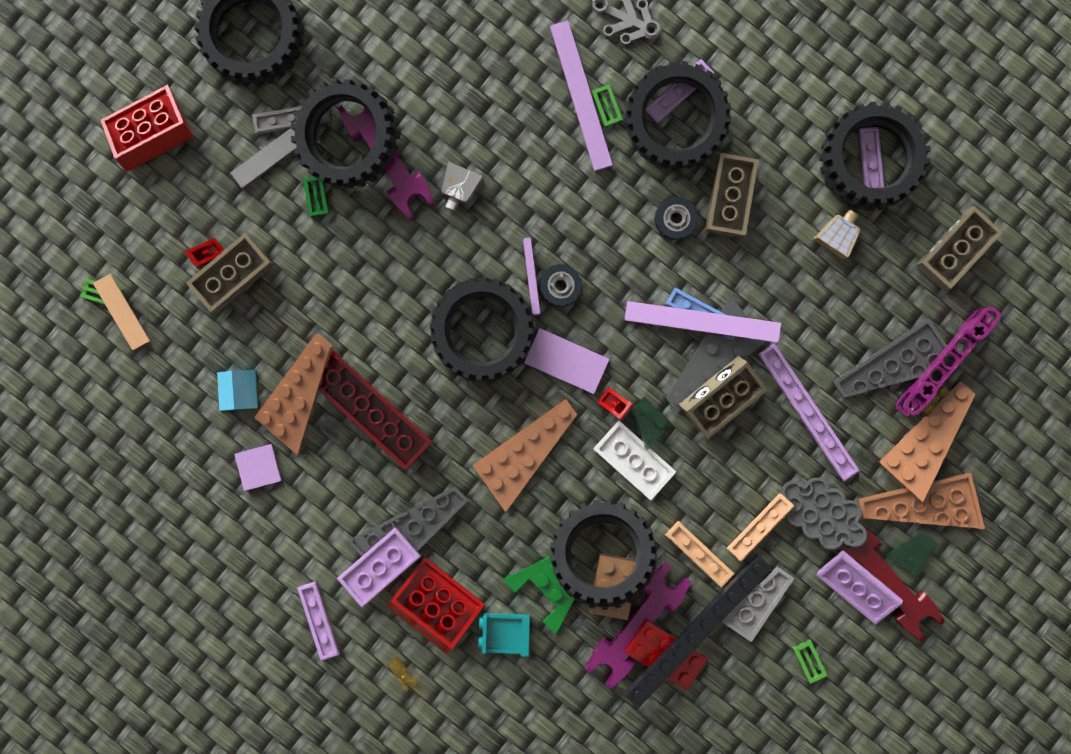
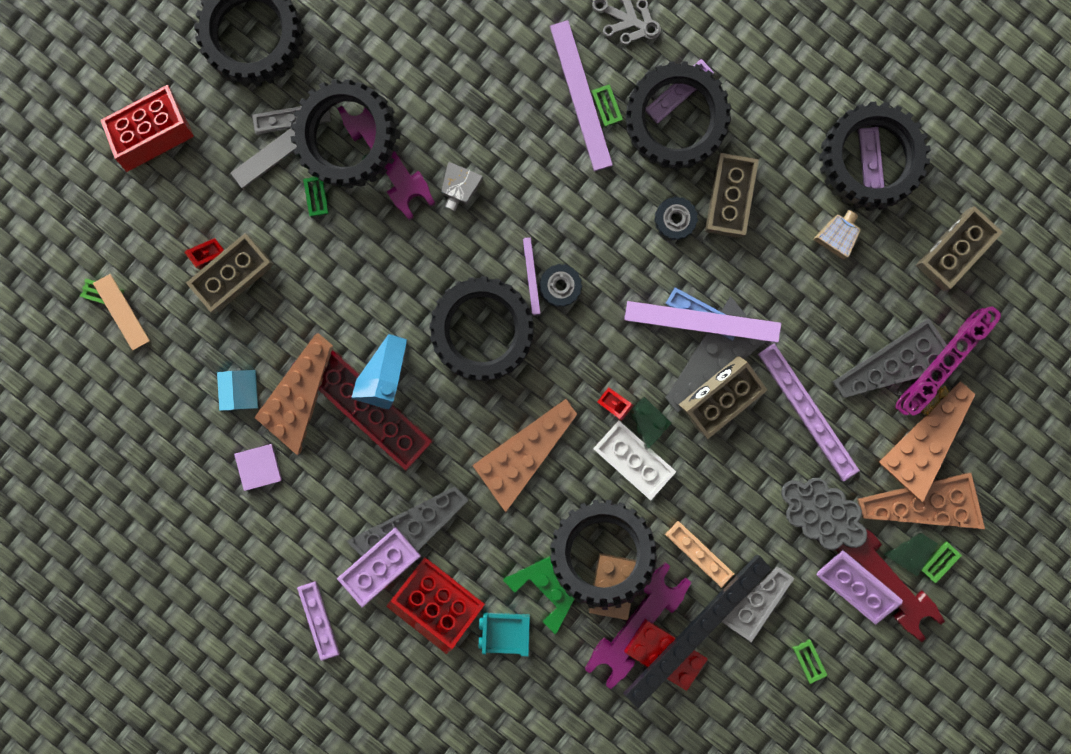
clear yellow bar [387,657,417,691] -> none
lavender tile [524,328,609,394] -> none
light nougat tile [727,493,795,562] -> none
none -> dark azure wedge [351,334,407,410]
none -> bright green tile [920,541,962,583]

